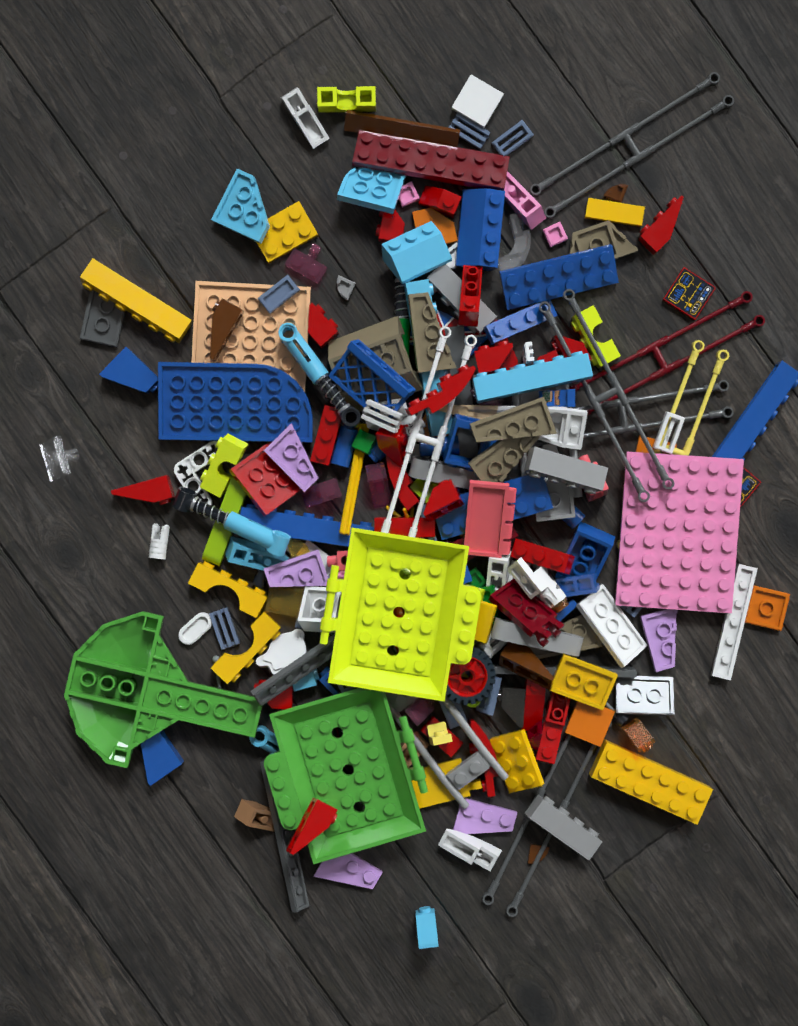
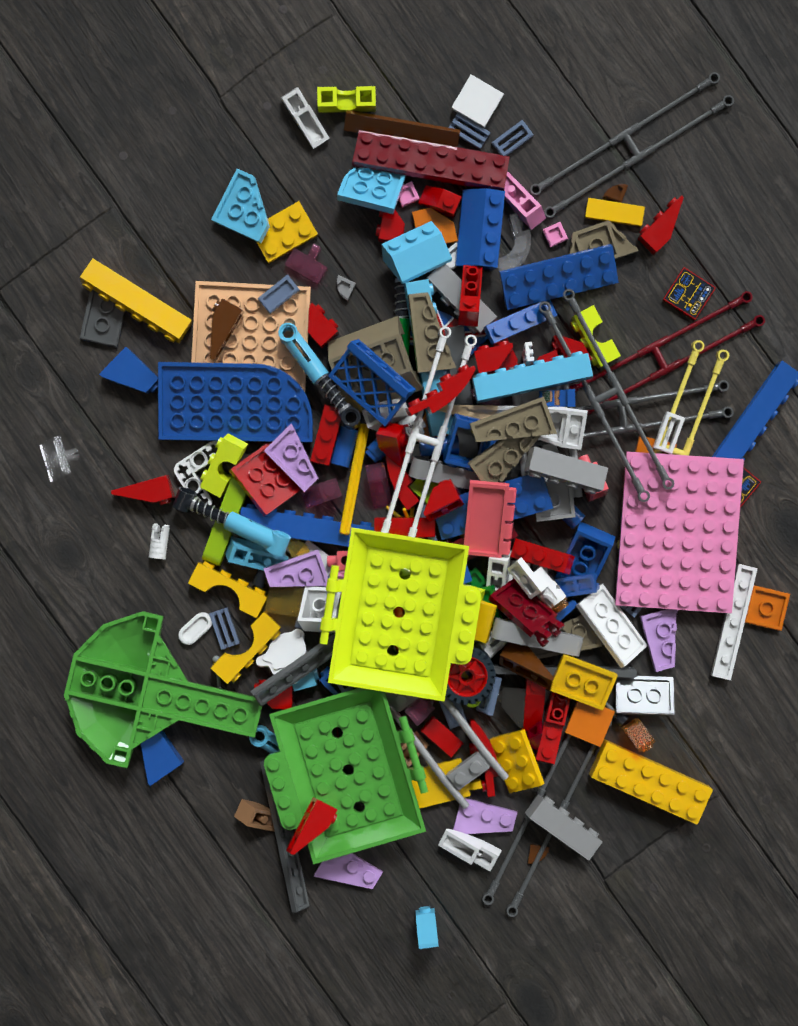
green tile [351,429,377,455] -> none
white tile [361,399,404,433] -> none
light yellow bracket [427,722,453,746] -> none

